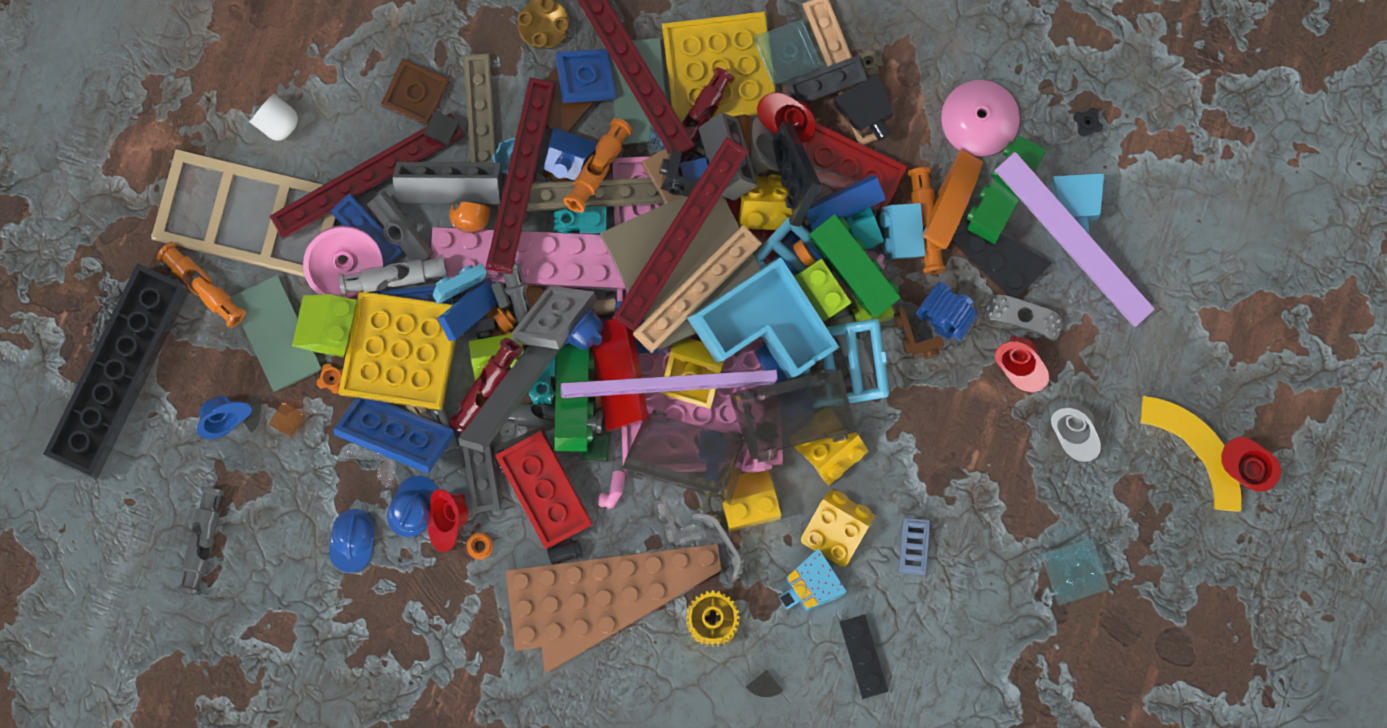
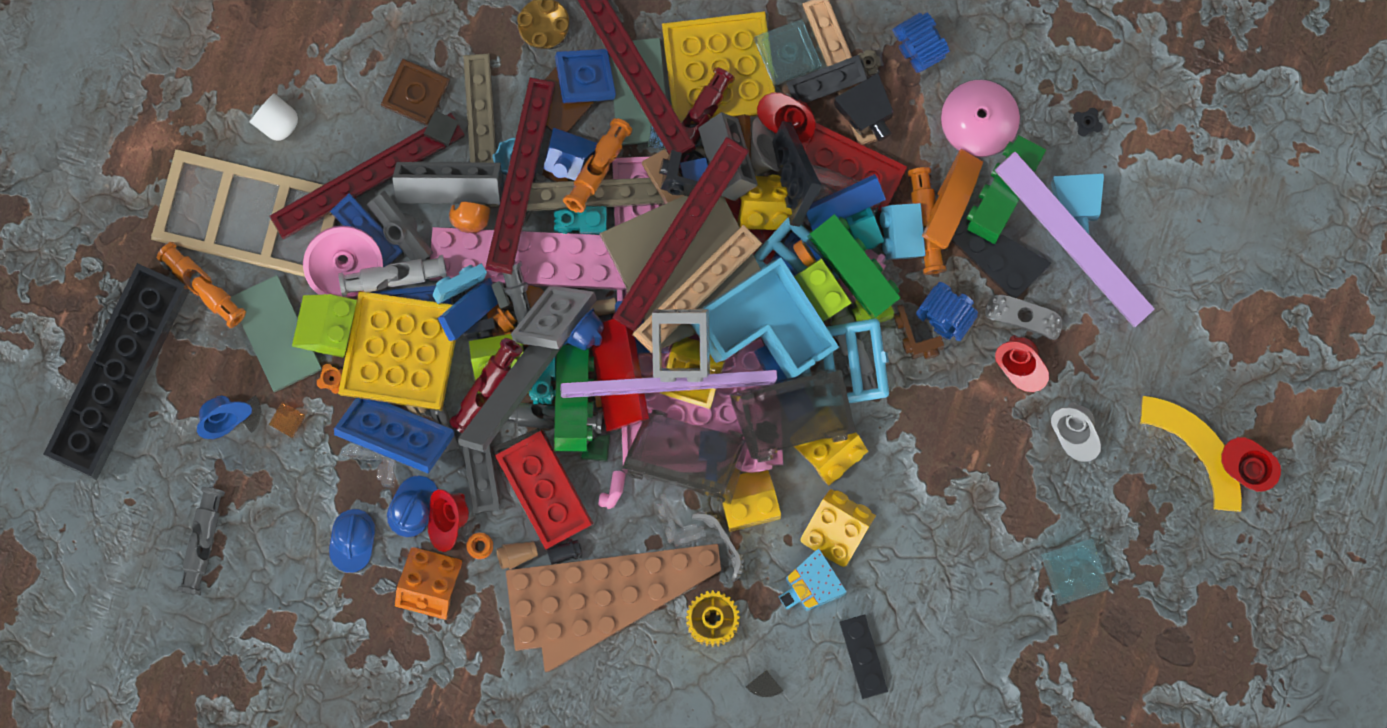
sand blue slope [899,518,930,575] -> none
none -> orange bracket [395,547,462,620]
none -> medium nougat cone [496,541,538,570]
none -> light grey window [652,309,710,382]
none -> blue brick [892,12,950,73]

